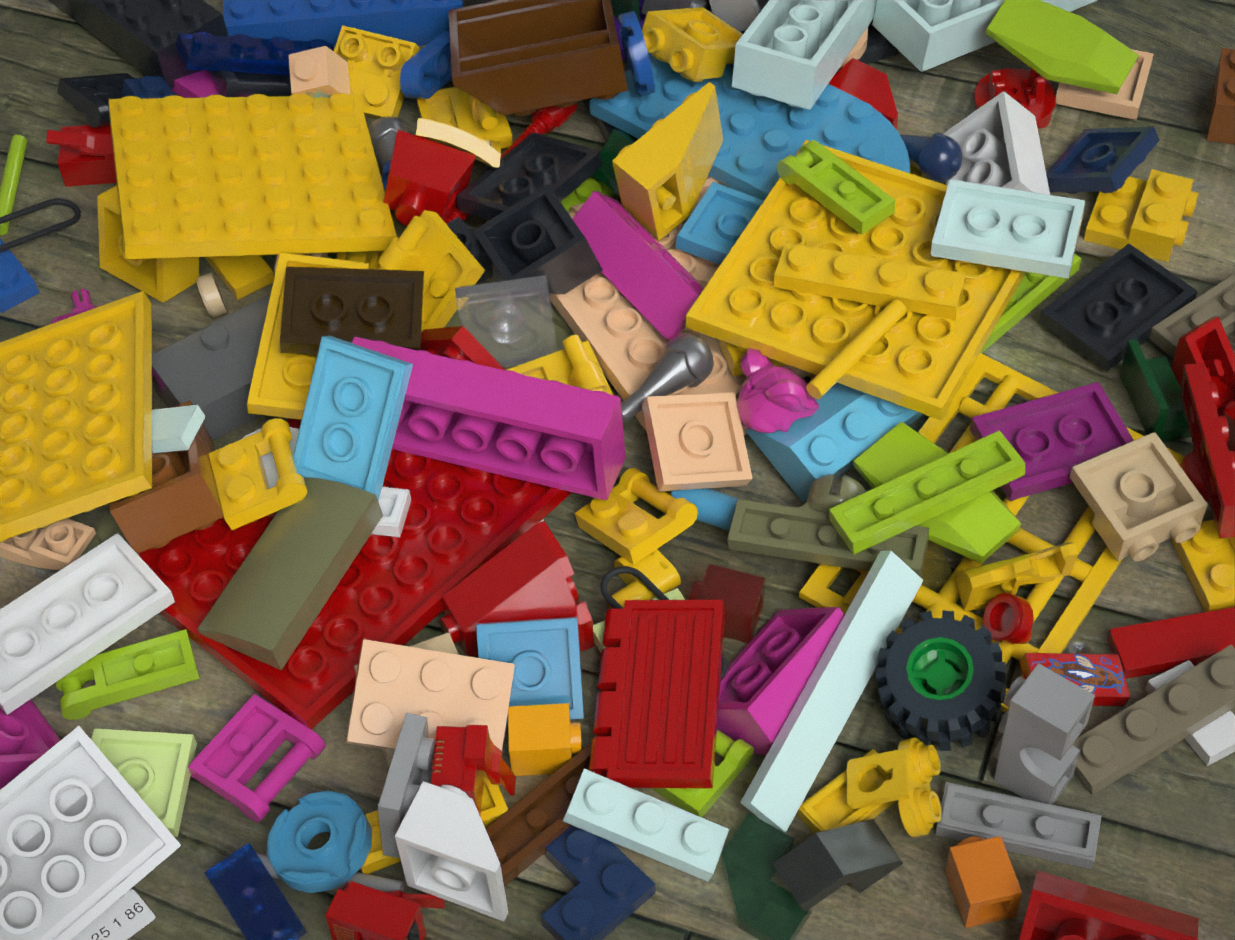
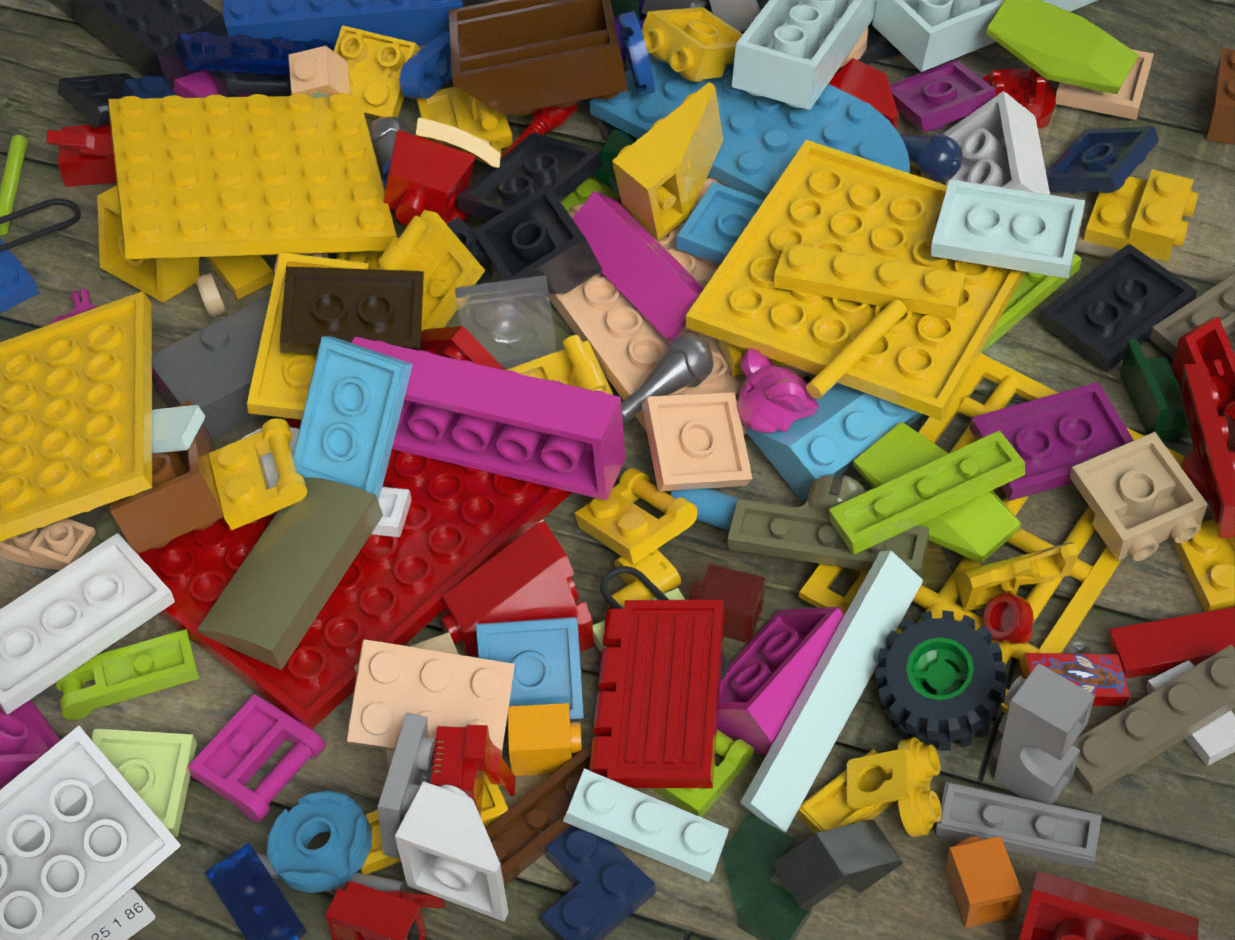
lime plate [776,140,895,235] -> none
none -> magenta plate [890,60,996,132]

